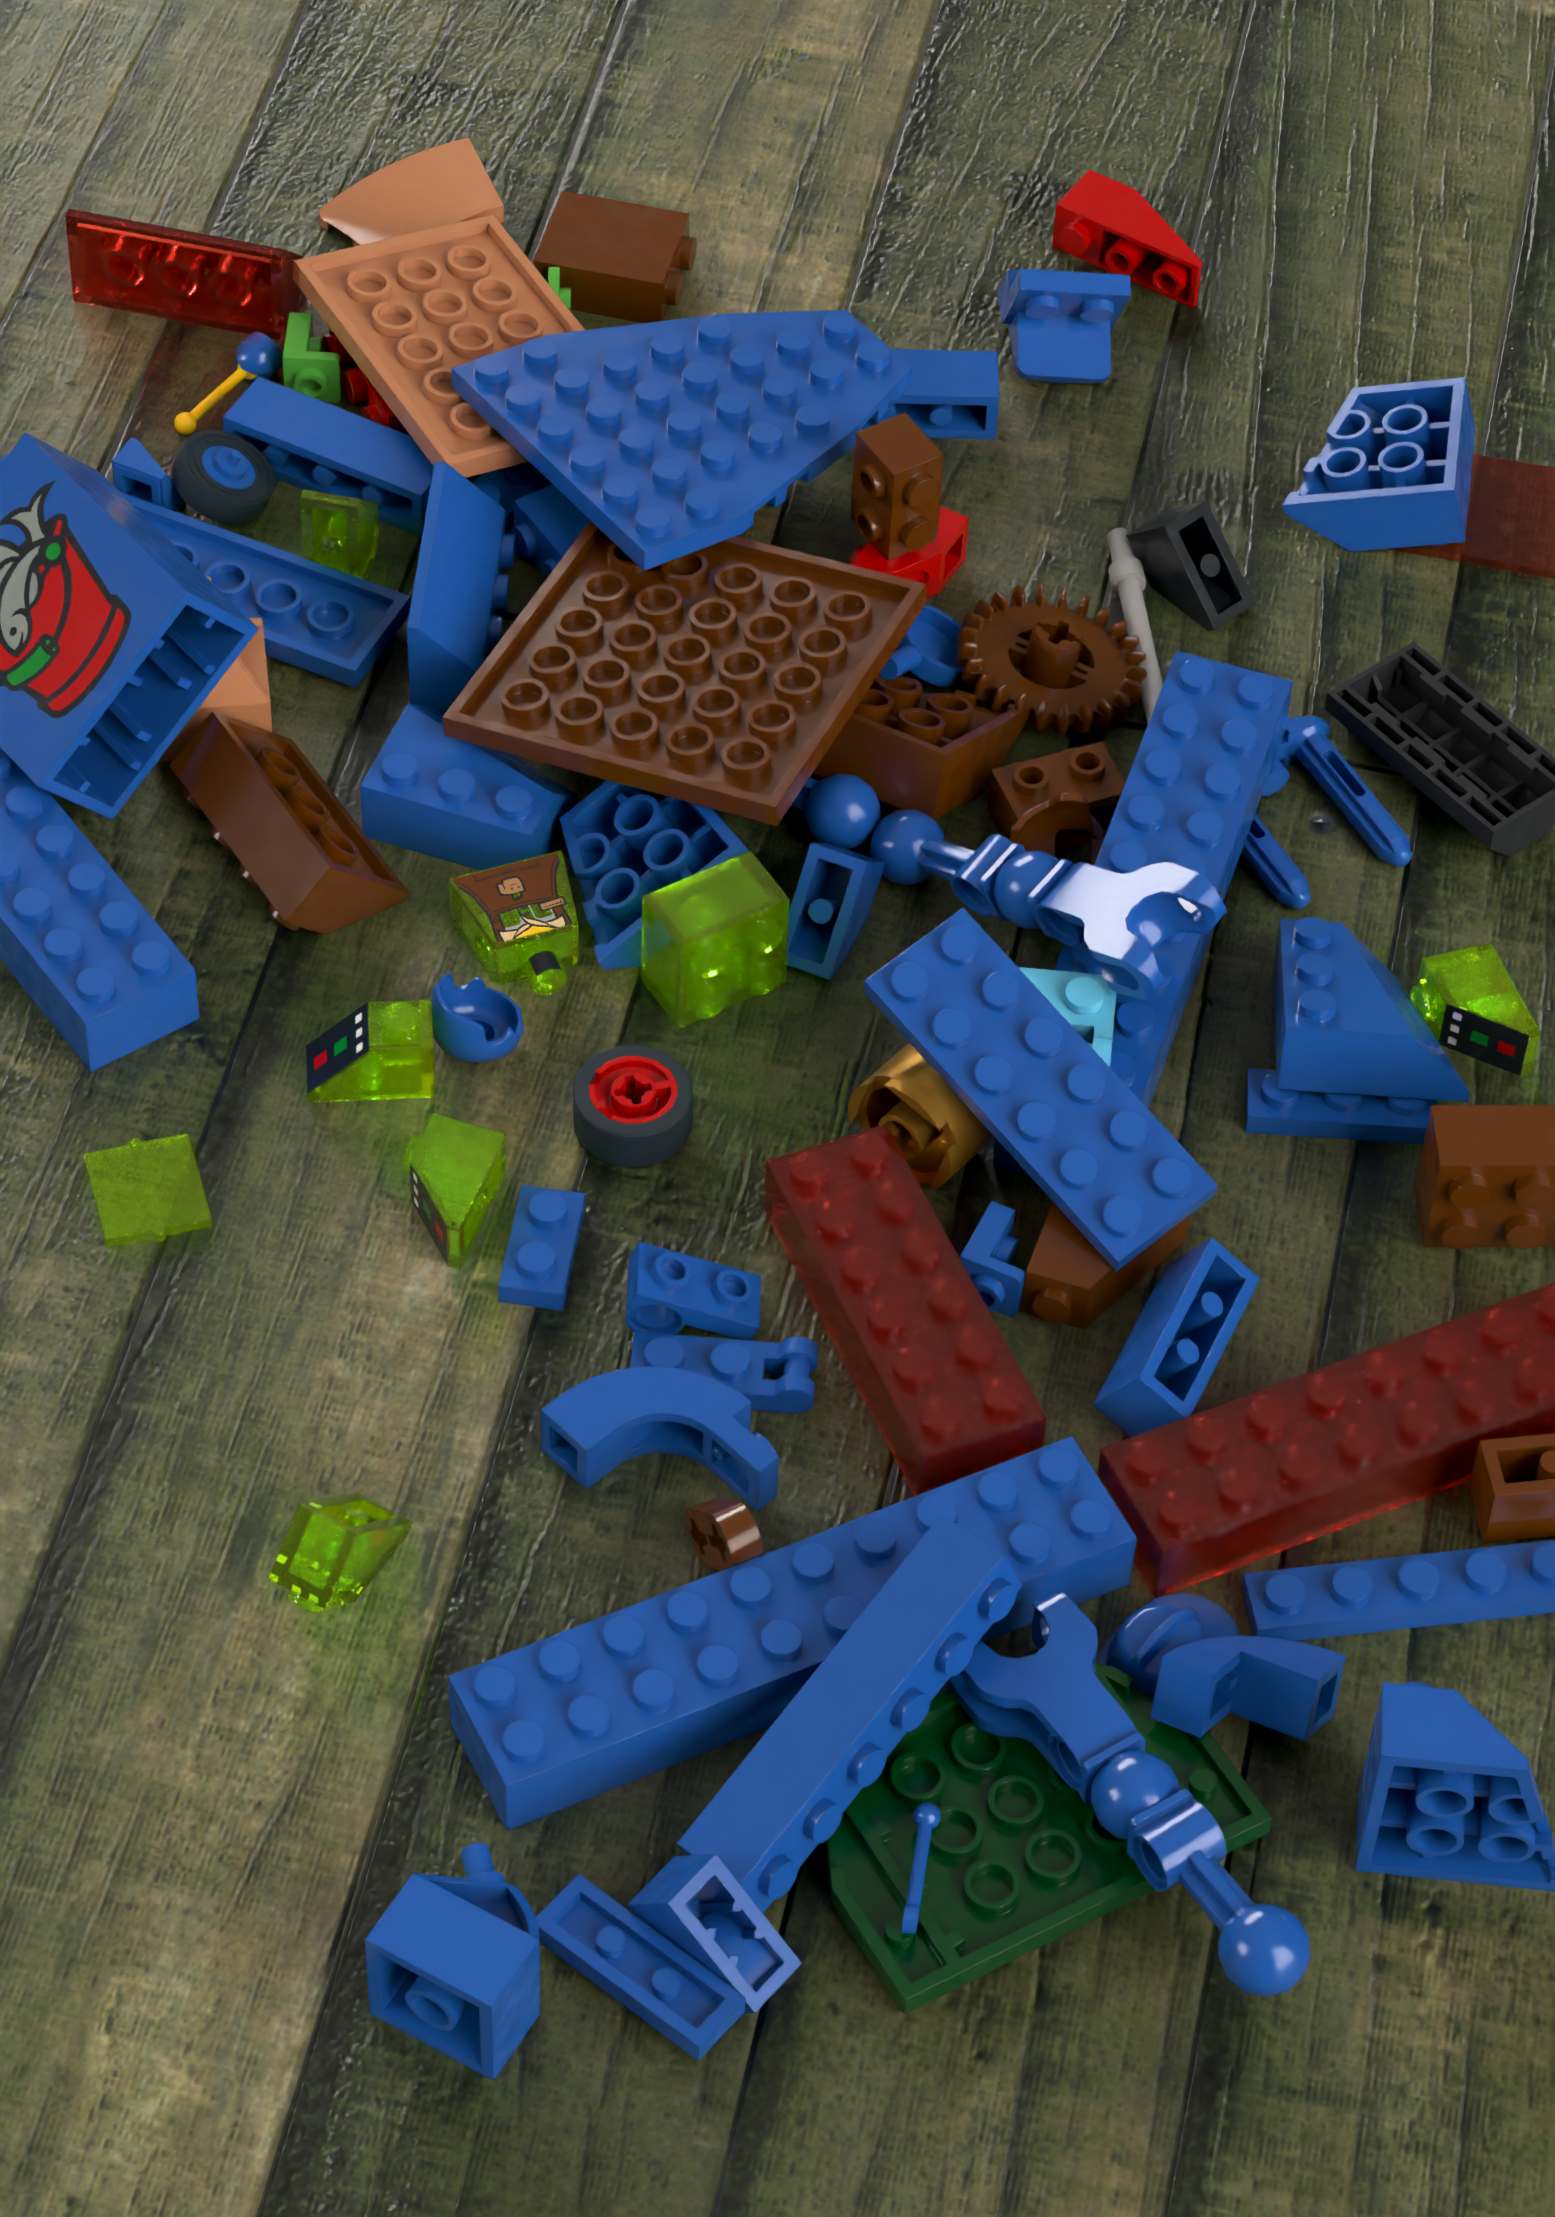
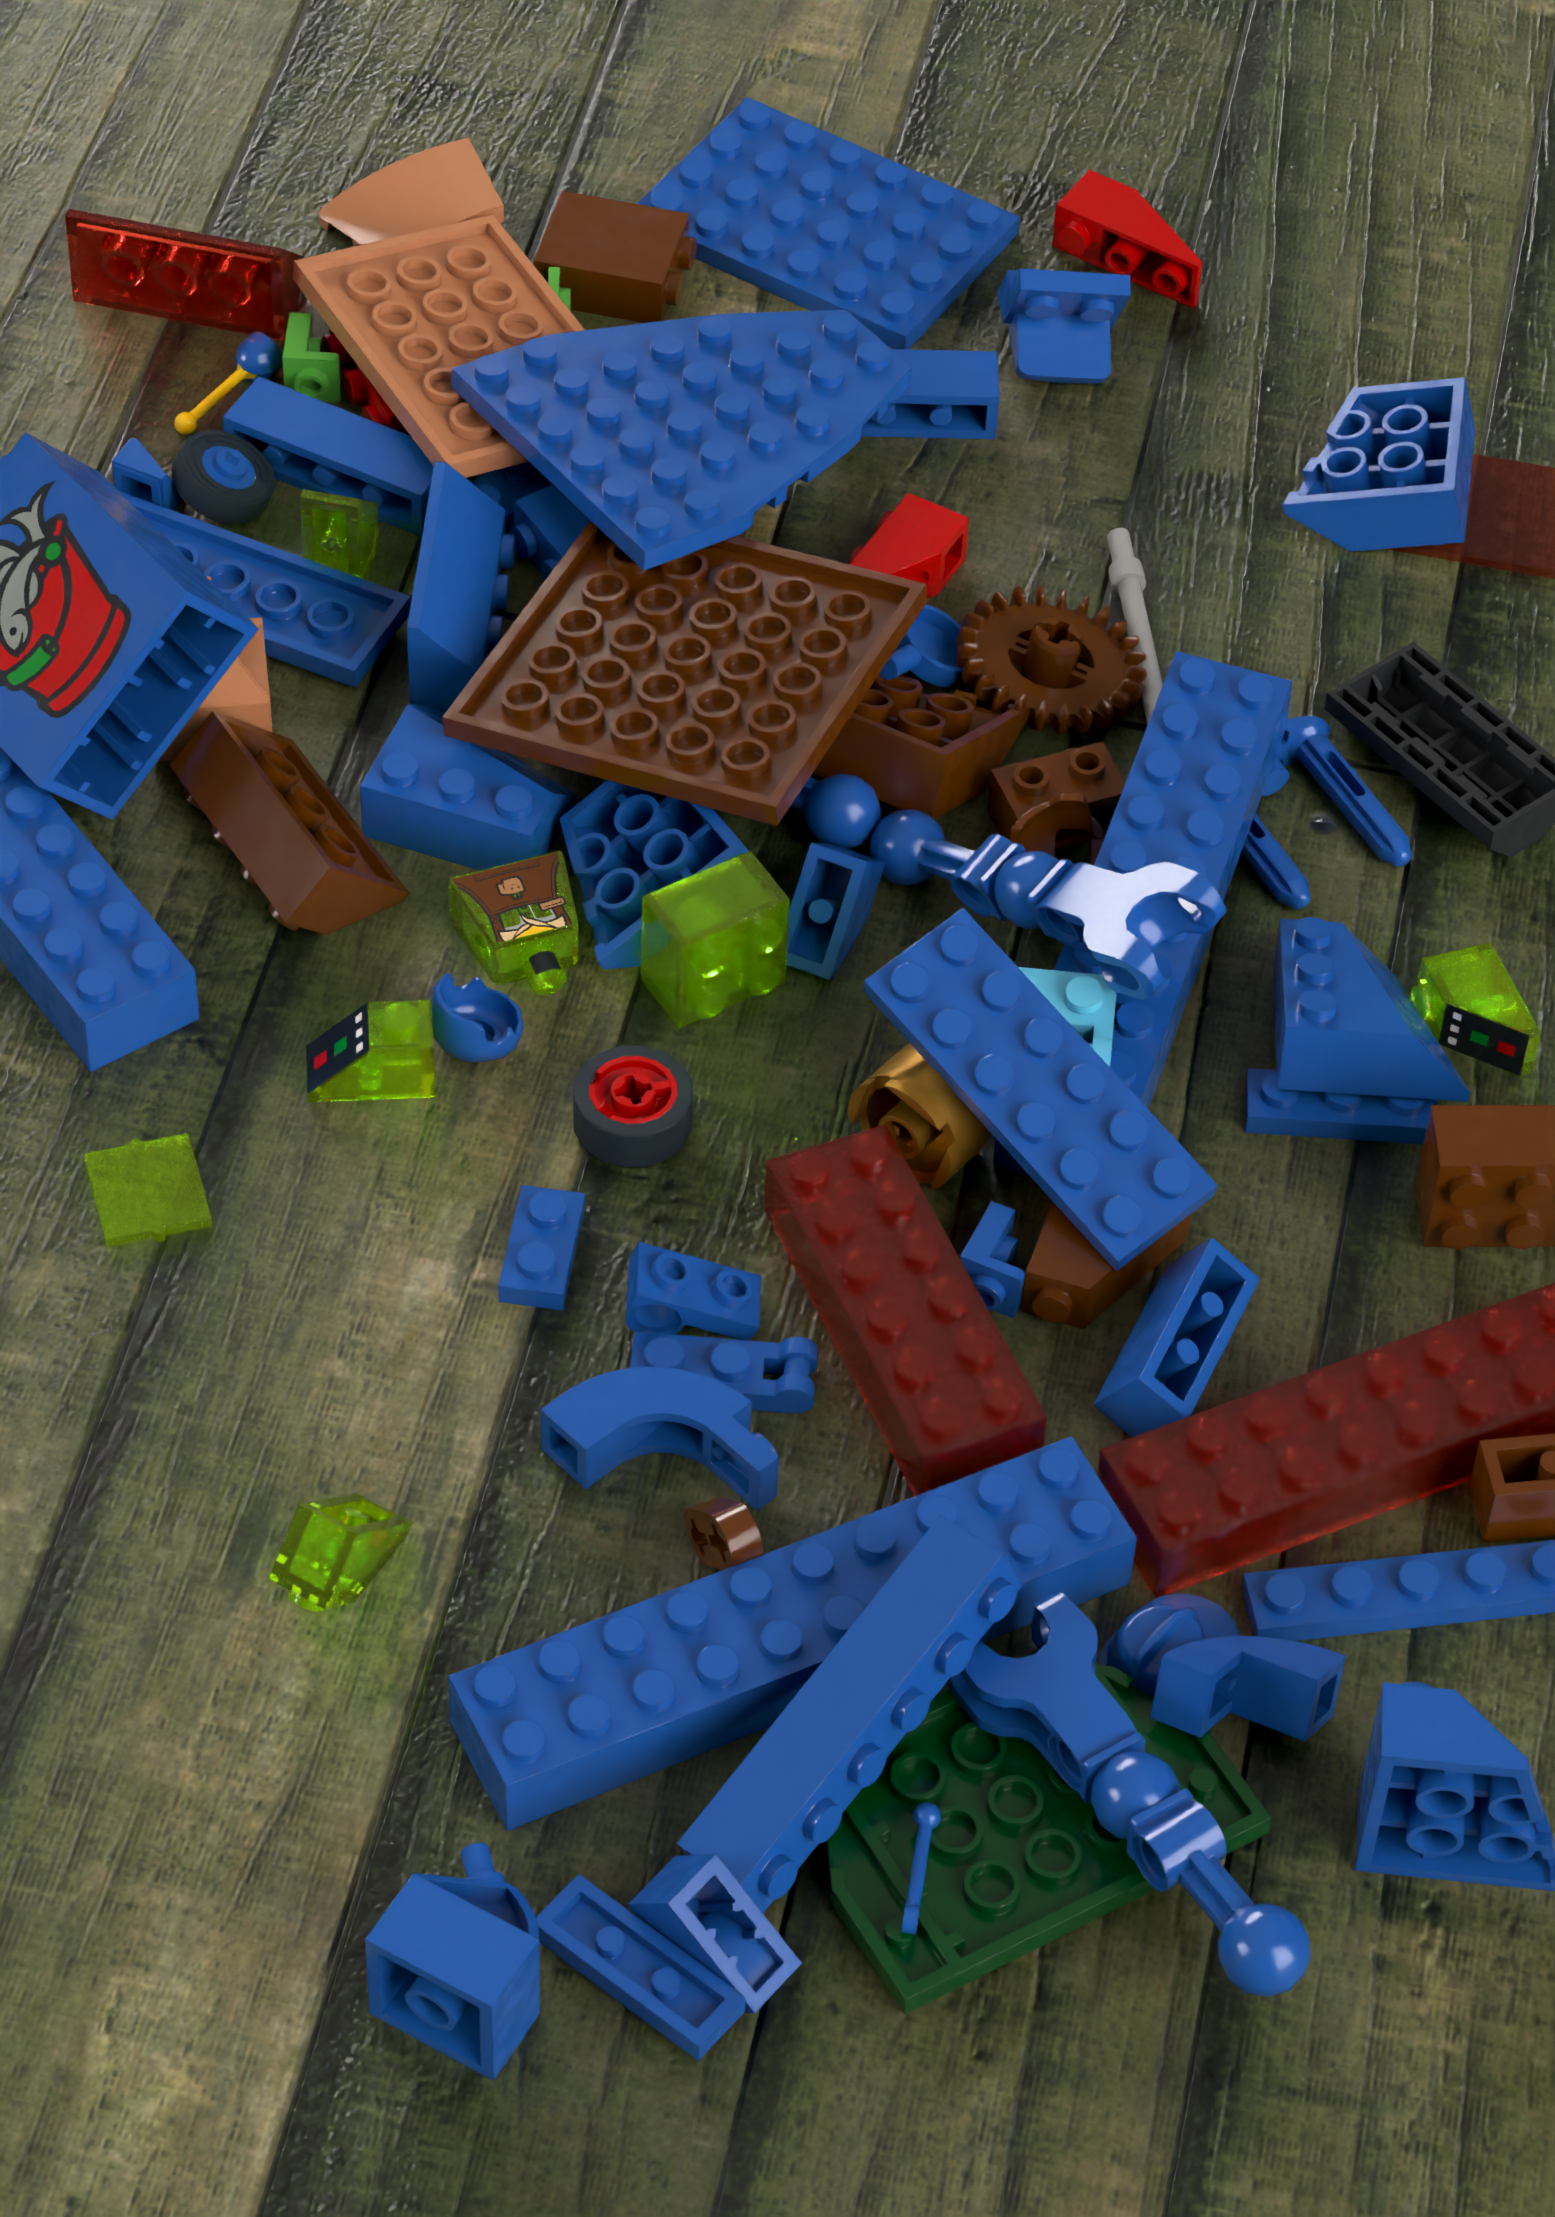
clear neon green slope [403,1113,506,1270] -> none
reddish brown brick [850,412,944,561] -> none
black slope [1126,500,1256,632] -> none
none -> blue plate [637,97,1020,349]

